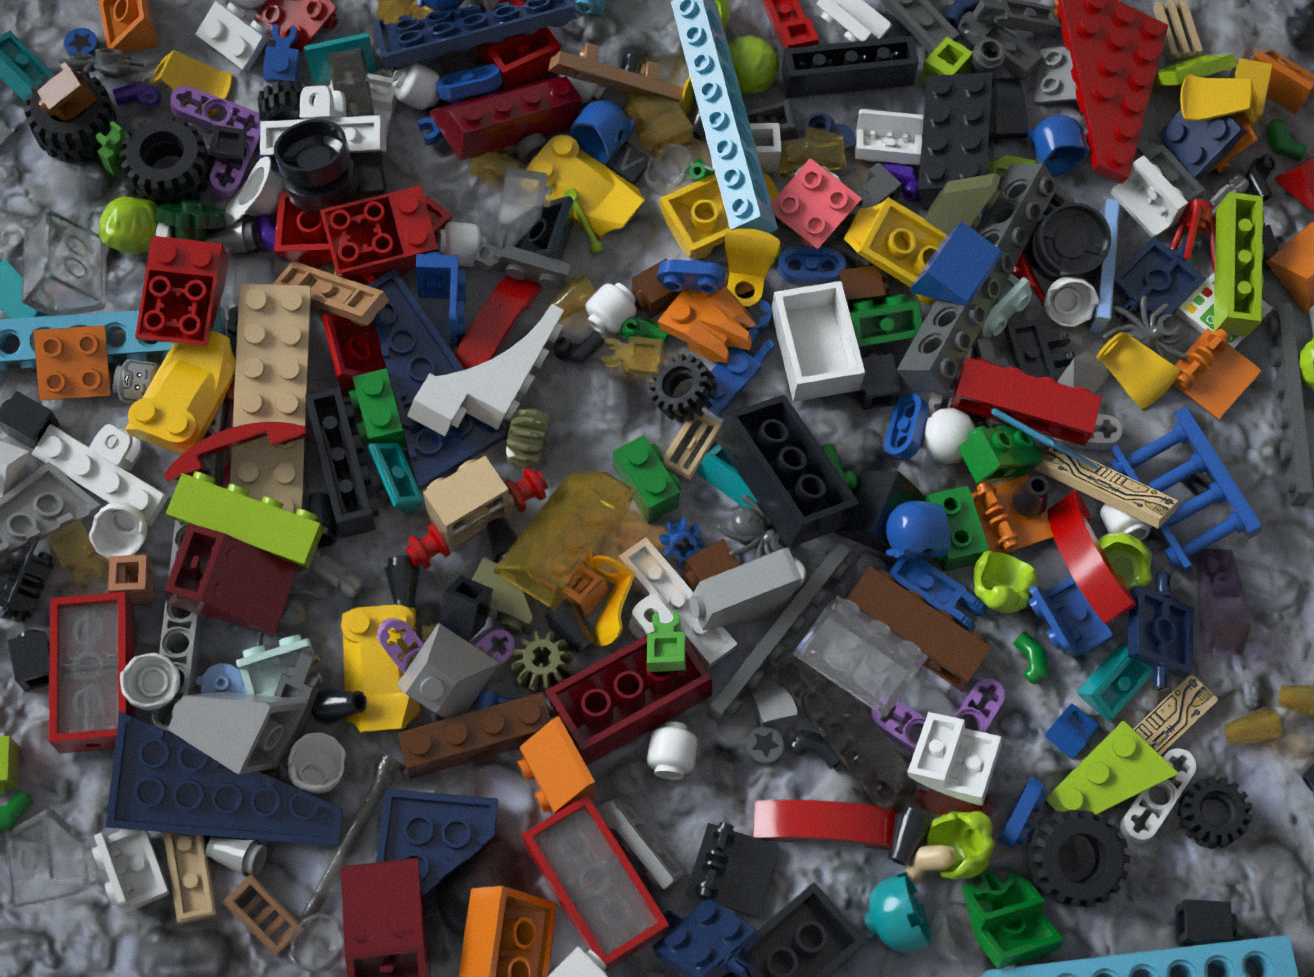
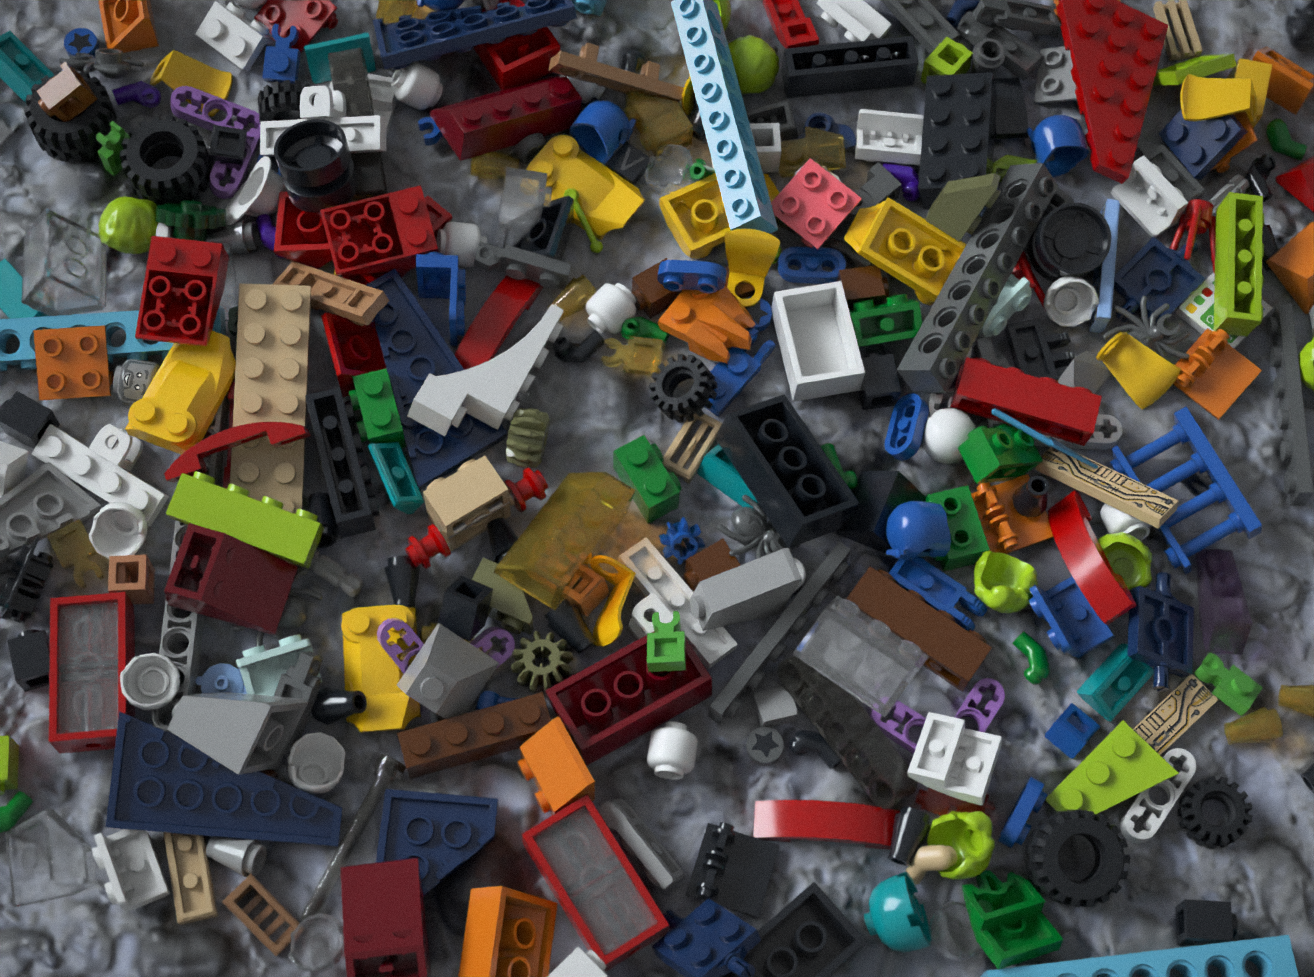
blue plate [436,64,503,103] -> none
blue slope [910,221,1003,306] -> none
none -> bright green plate [1194,652,1263,716]

